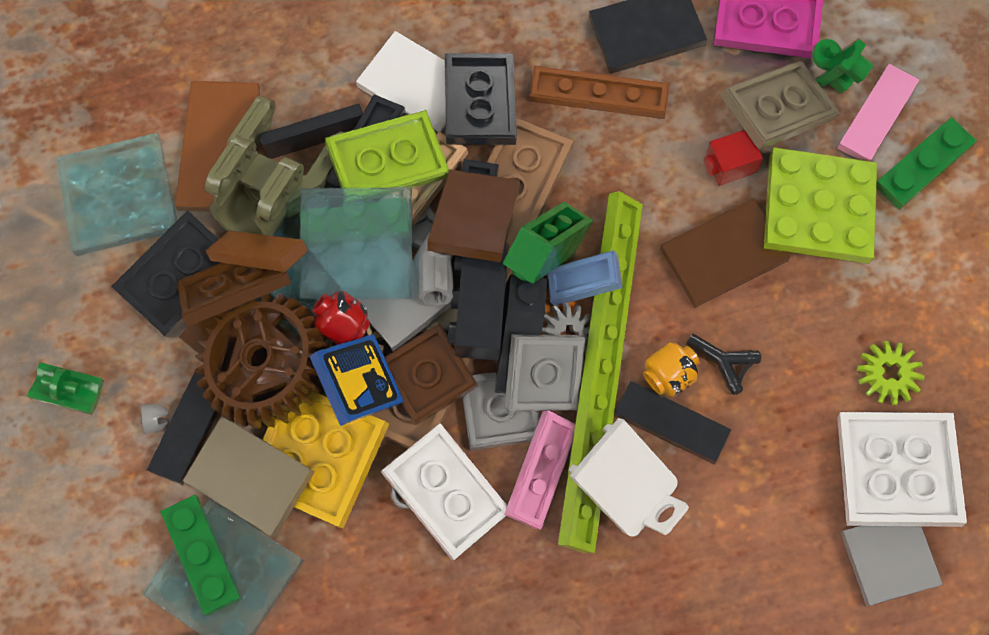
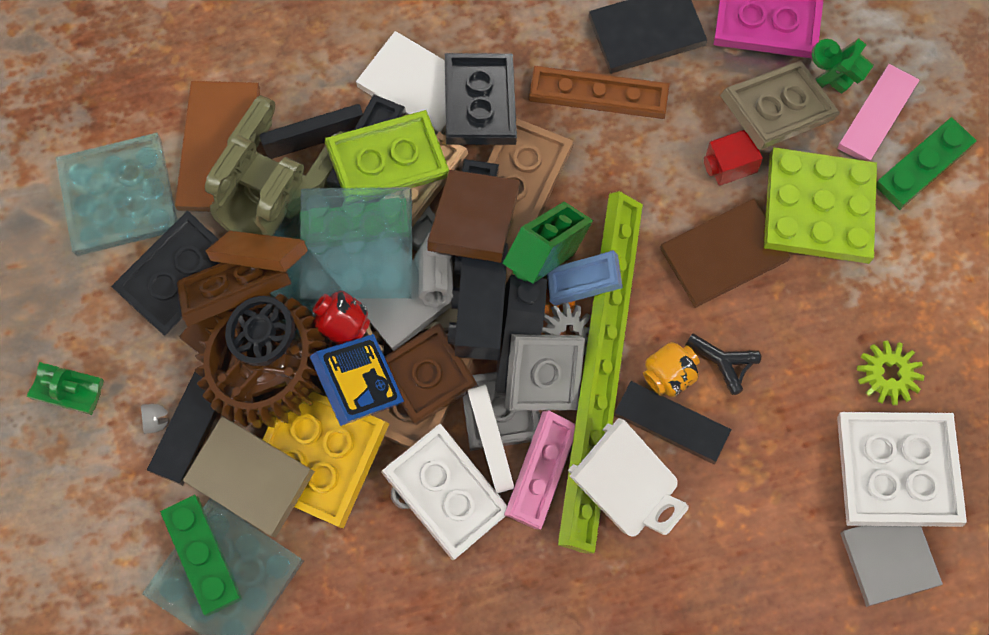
none -> black wheel [225,296,296,366]
none -> white beam [468,385,514,493]

